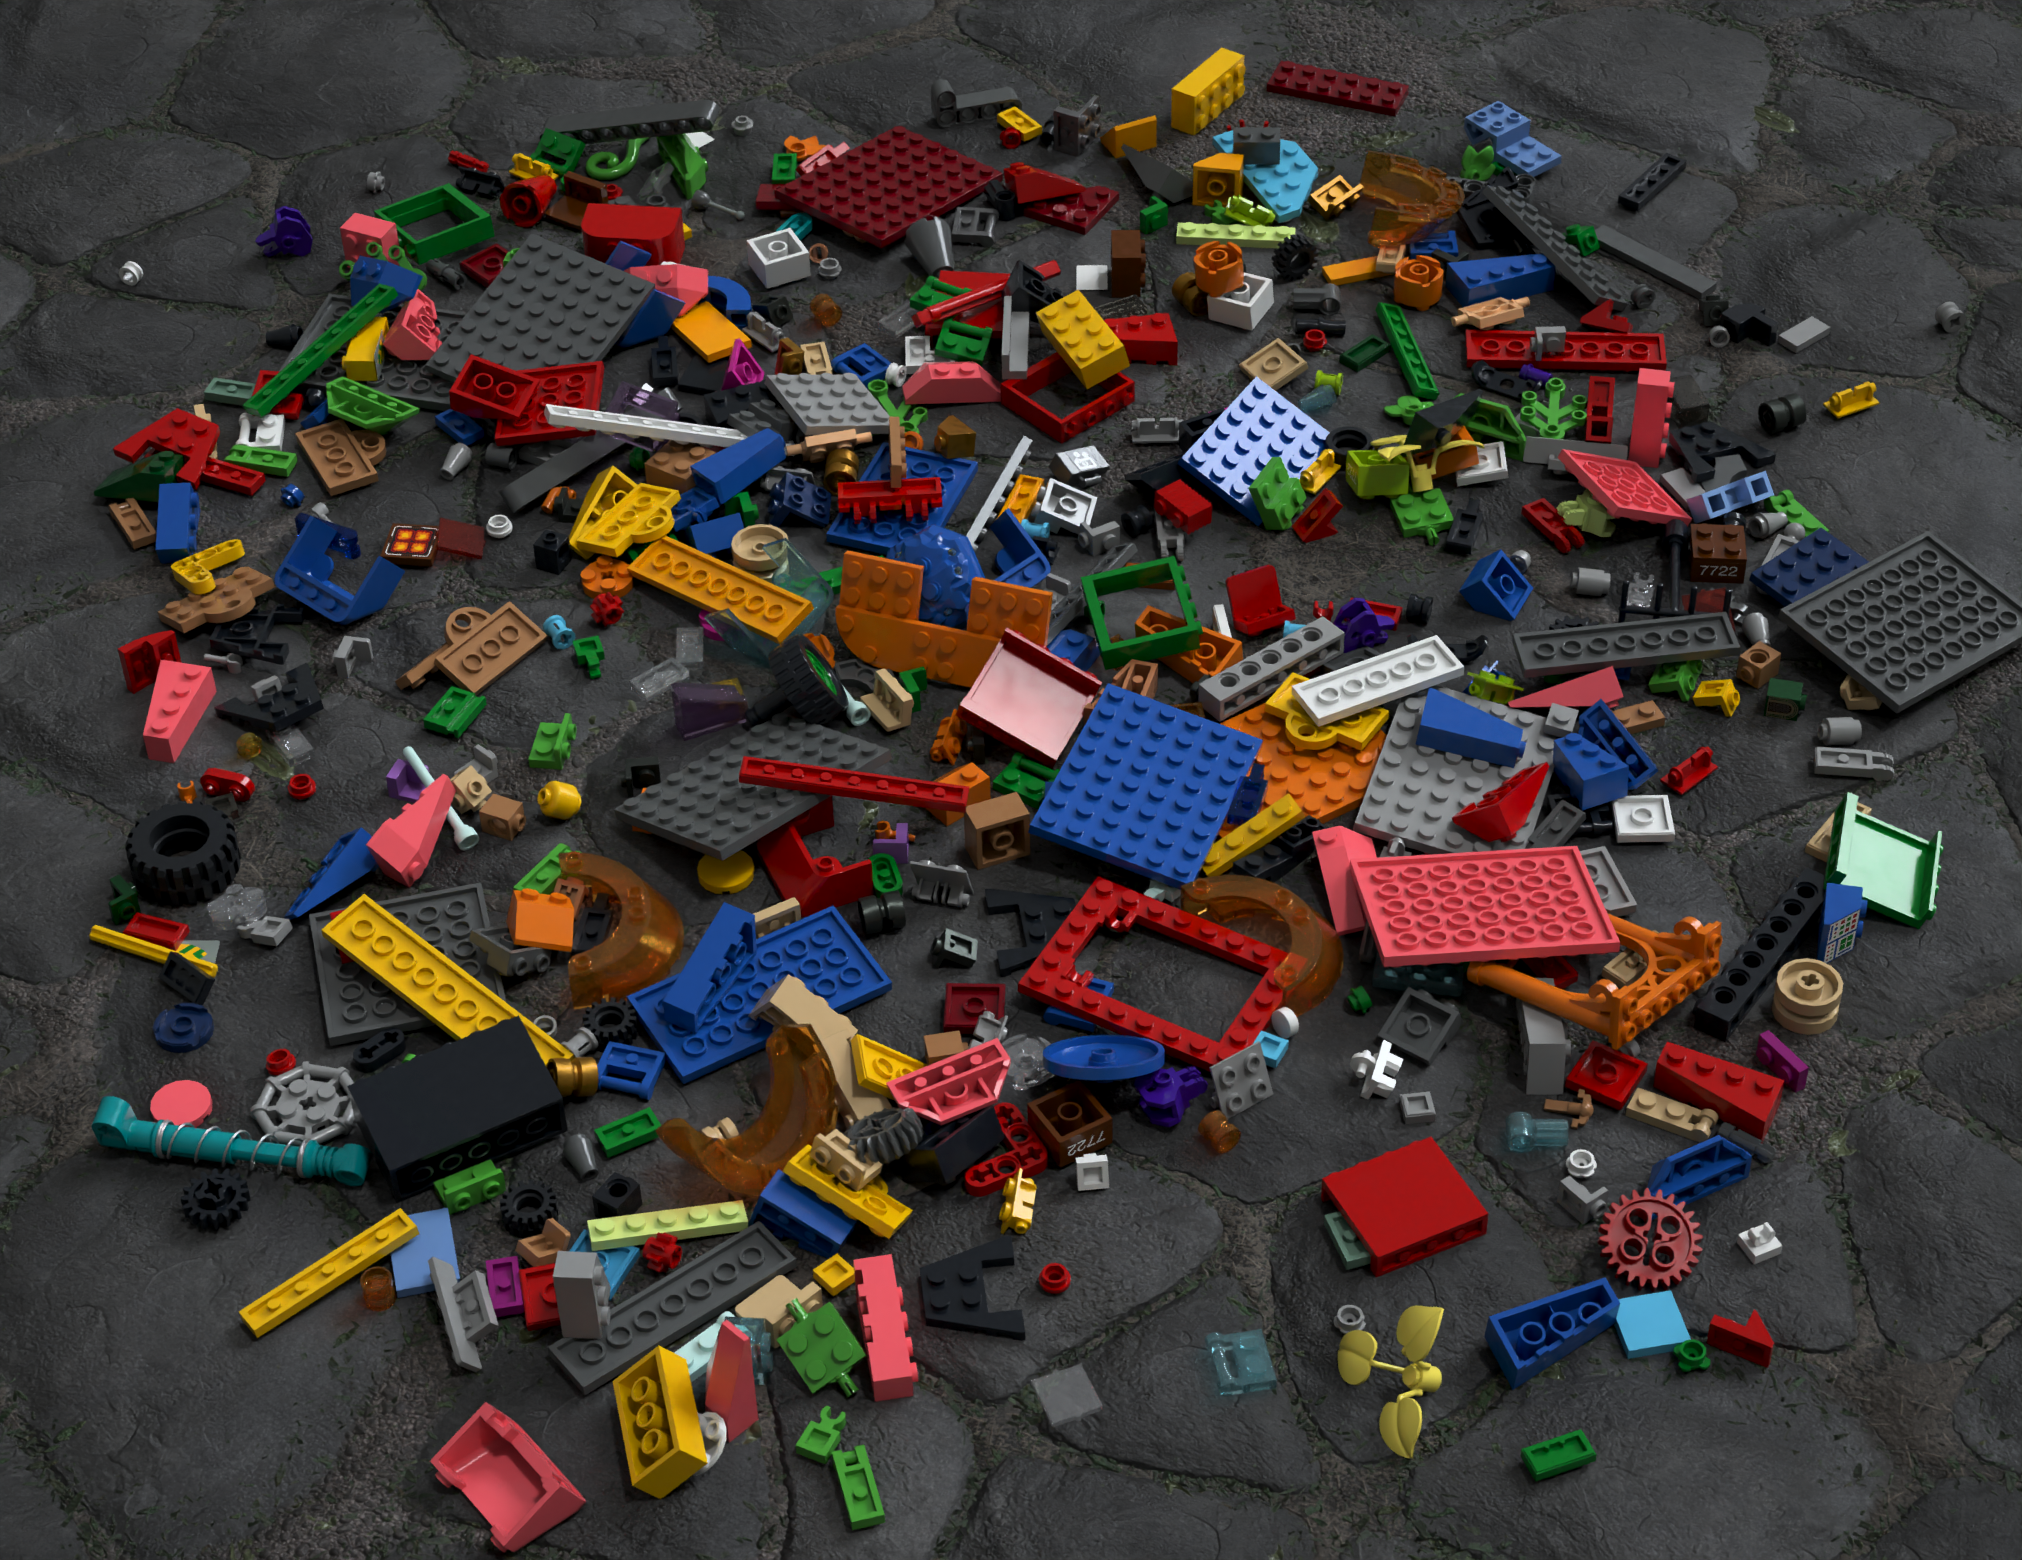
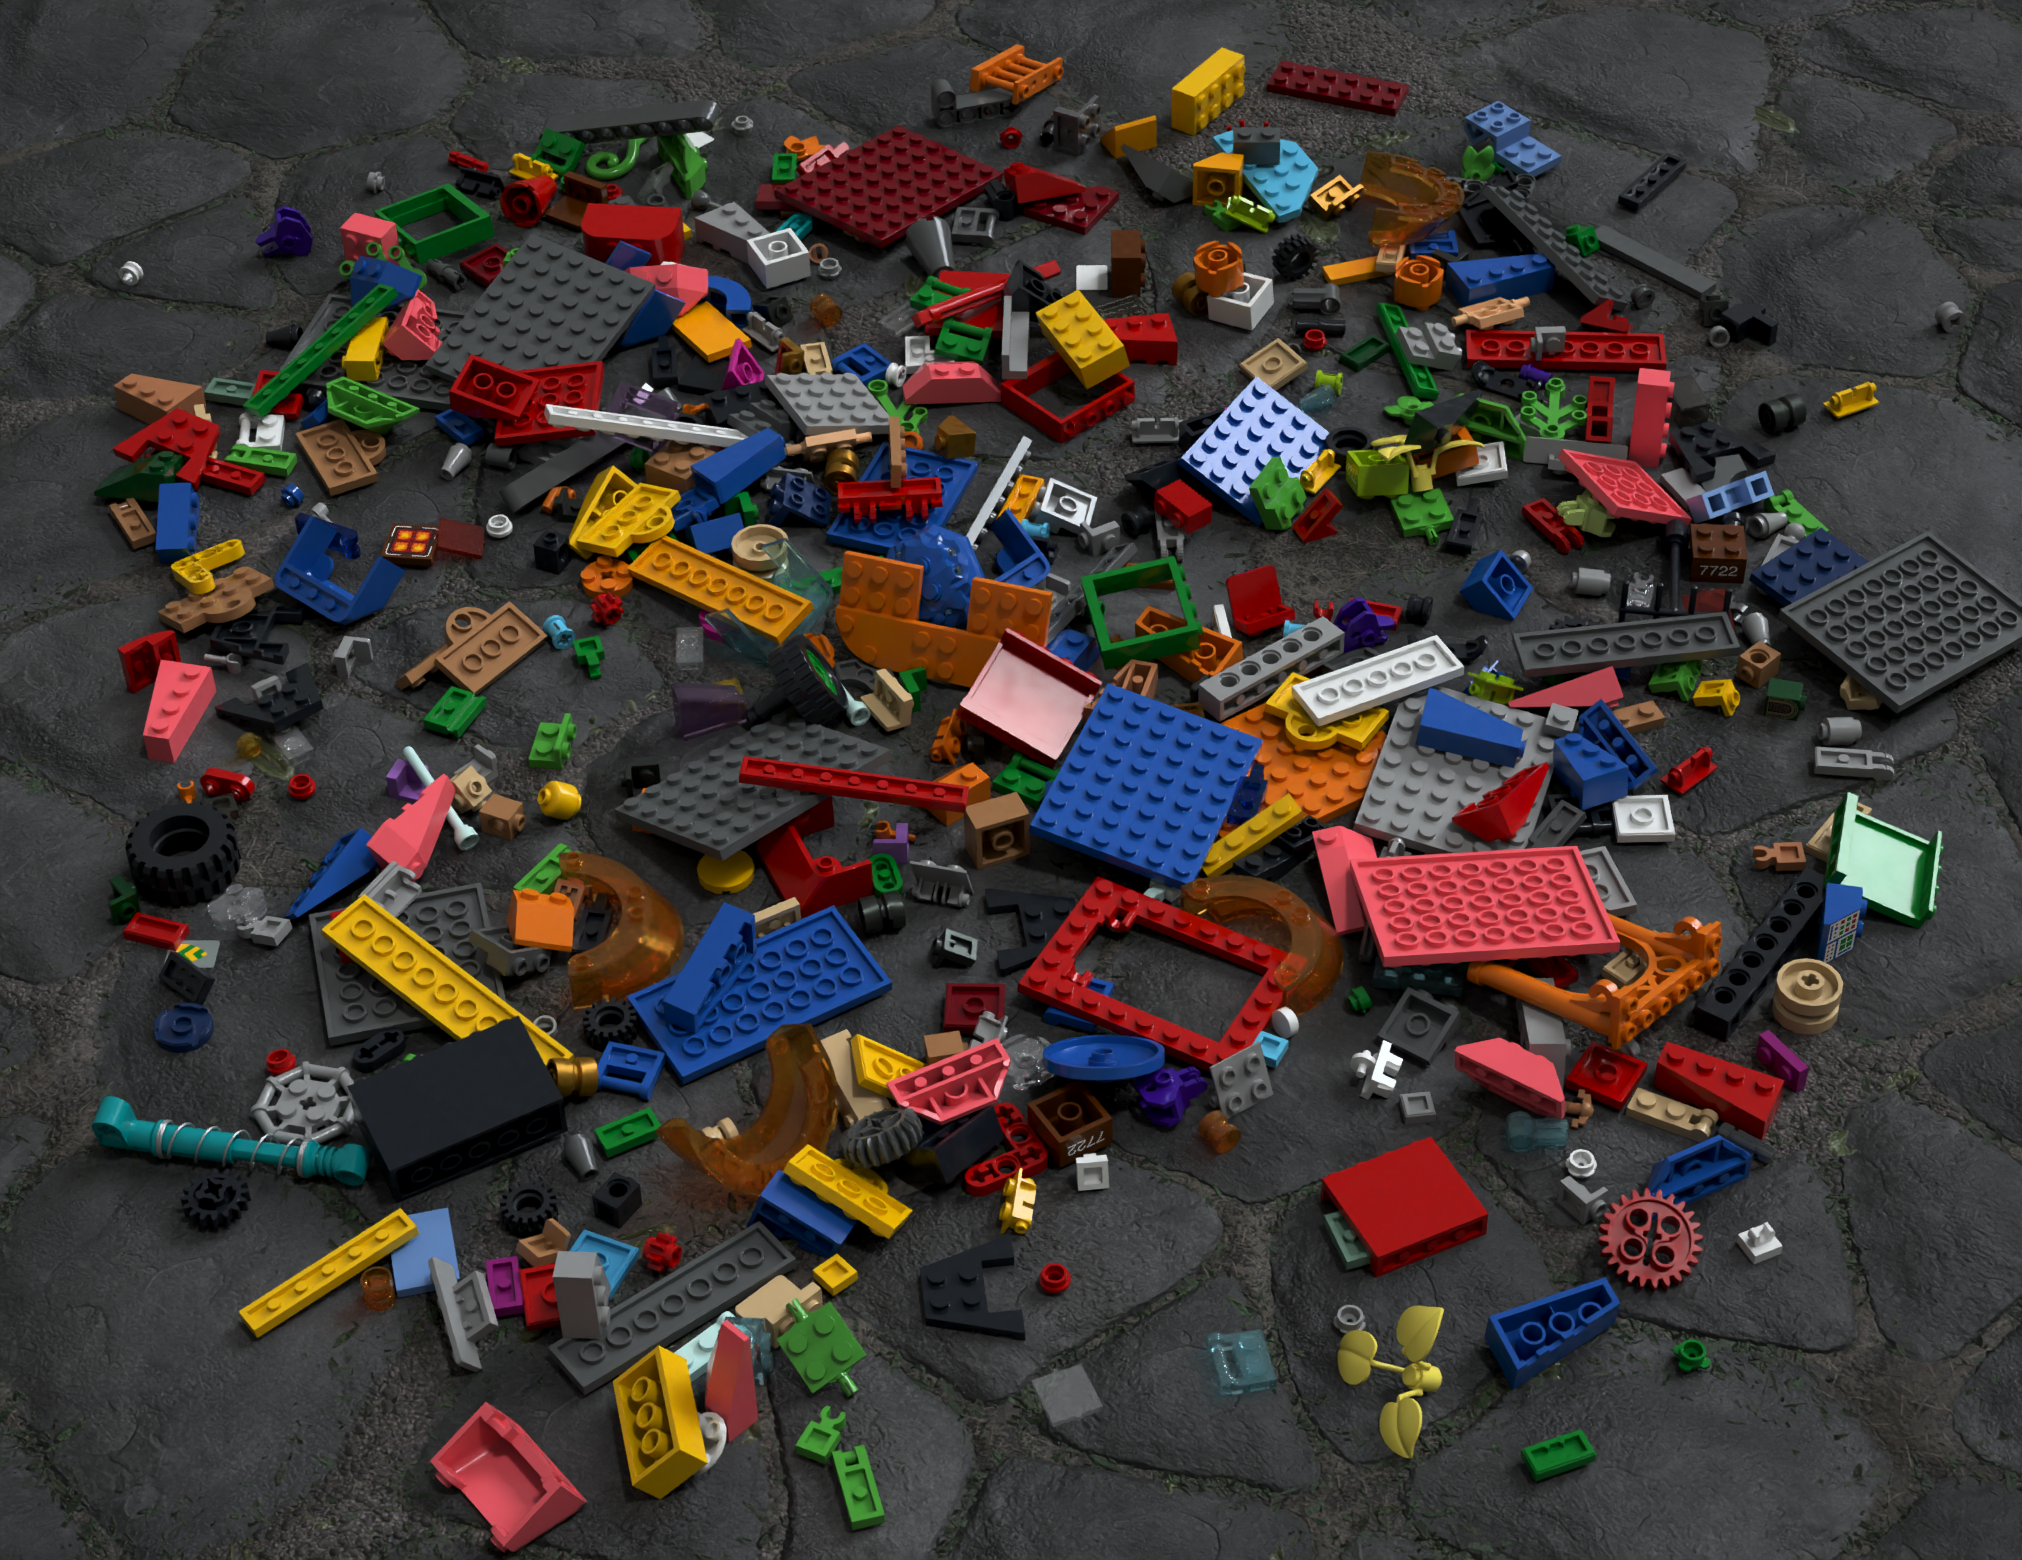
yellow axle [89,925,218,978] -> none
coral tile [150,1080,212,1128] -> none
light grey sticker [374,330,386,380] -> none
bright green bracket [433,1159,506,1215] -> none
light grey bush [560,1027,598,1058] -> none
yellowish green plate [587,1200,748,1251] -> none
clear plate [629,657,690,702] -> none
tan wedge [748,974,858,1057] -> none
tan bracket [810,1129,883,1192] -> none
coral wedge [853,1254,918,1402] -> none
yellow plate [997,107,1042,142] -> none
dark grey piece [1049,445,1109,488] -> none
green bracket [1140,196,1169,235] -> none
yellowish green plate [1176,222,1296,249] -> none
medium azure tile [1614,1290,1691,1359] -> none
red slope [1706,1309,1774,1368] -> none
light grey tile [1778,316,1830,353] -> none
none -> nougat wedge [114,374,207,425]
none -> light grey hinge [358,861,422,918]
none -> orange hand [682,403,705,416]
none -> light grey wedge [694,202,770,264]
none -> orange fence [969,44,1063,104]
none -> light grey plate [1396,322,1462,371]
none -> coral wedge [1454,1038,1565,1120]
none -> nougat plate [1752,842,1806,871]

